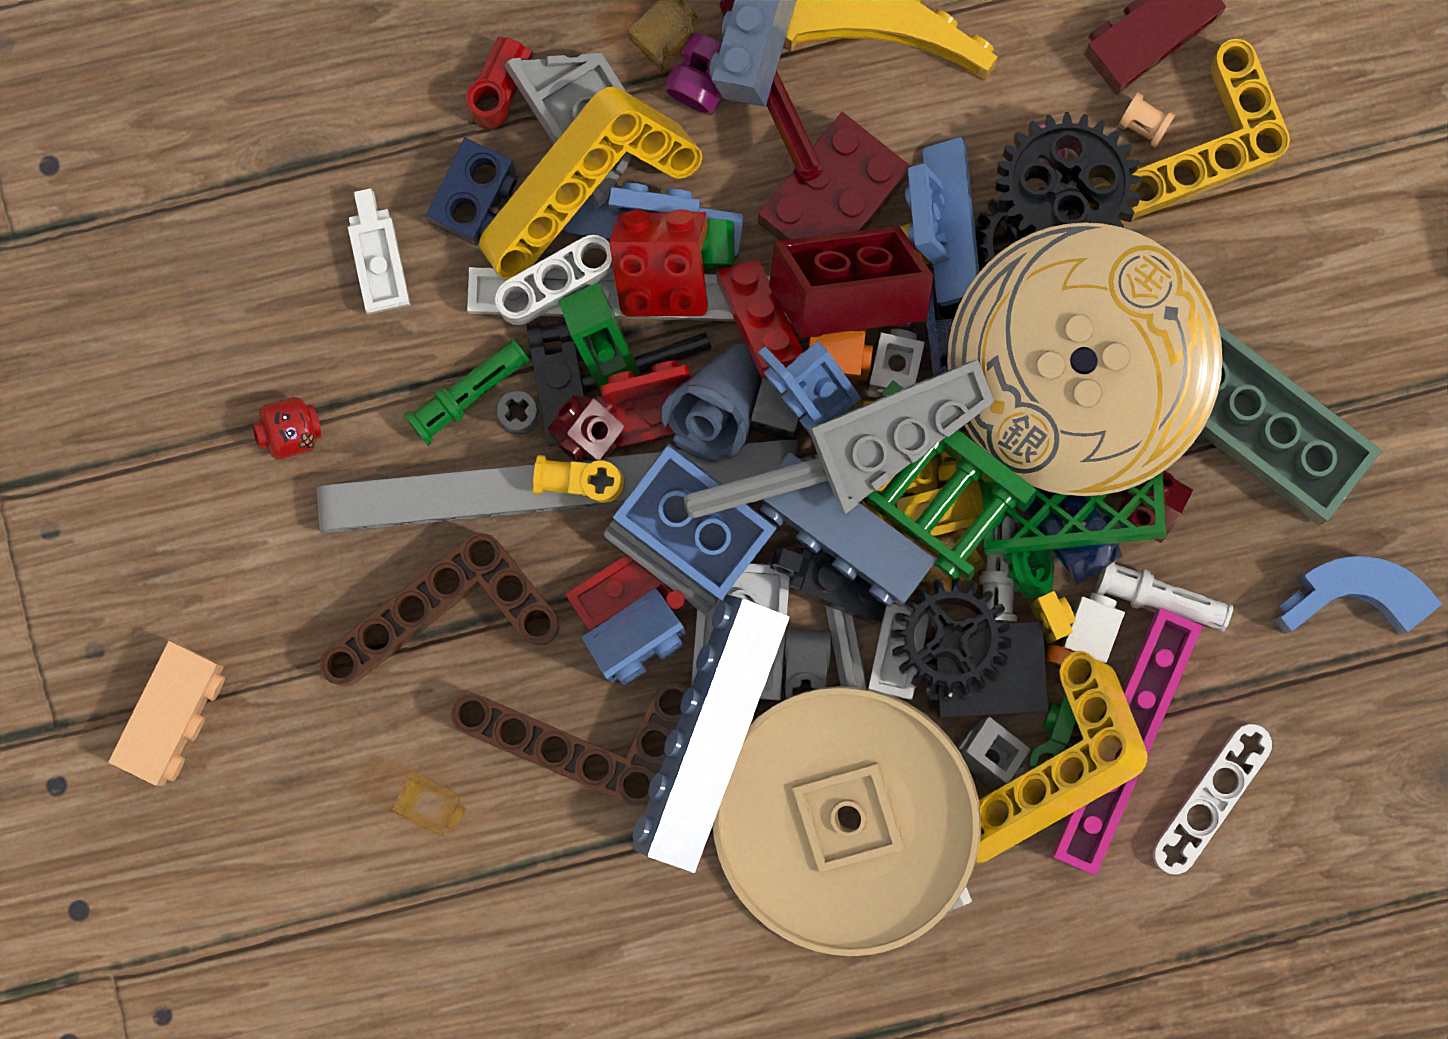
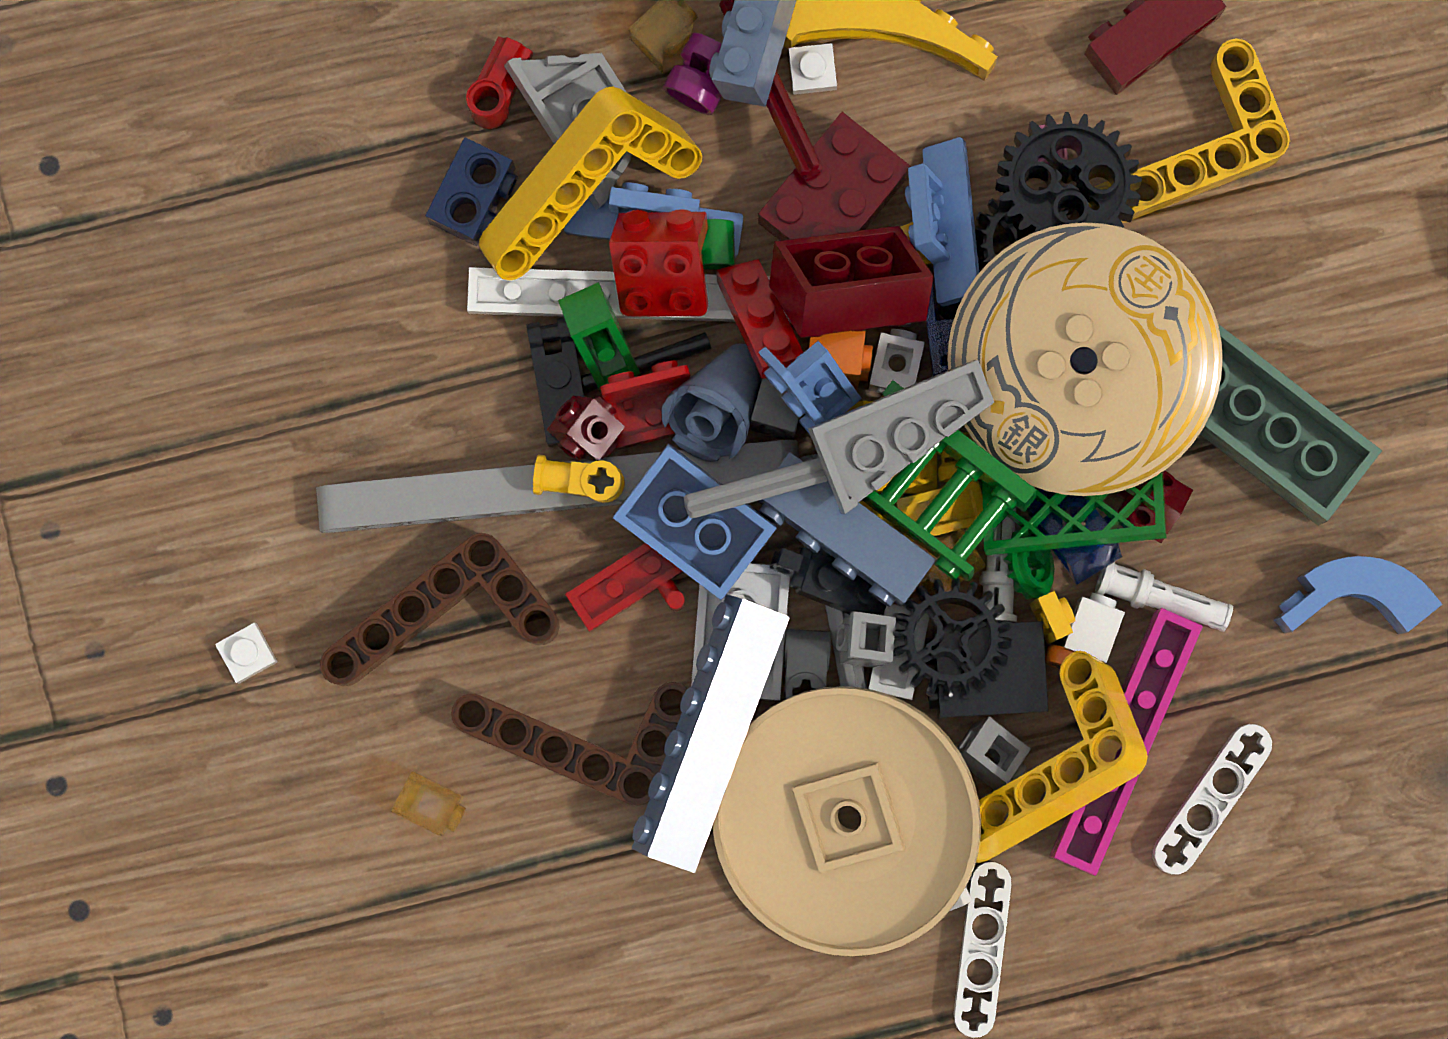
light nougat brick [108,641,225,786] -> none
red head [252,397,321,460] -> none
white hinge [348,188,411,315] -> none
green pin [404,338,530,446] -> none
white beam [495,235,613,325] -> none
dark grey bush [497,390,539,435] -> none
medium blue slope [581,588,687,686] -> none
light grey axle [604,519,719,613] -> none
green plate [1028,696,1076,768] -> none
light nougat bush [1117,92,1176,149] -> none
none -> white plate [215,623,278,684]
none -> white plate [788,43,837,95]
none -> light grey brick [836,611,896,668]
none -> white beam [953,862,1011,1038]

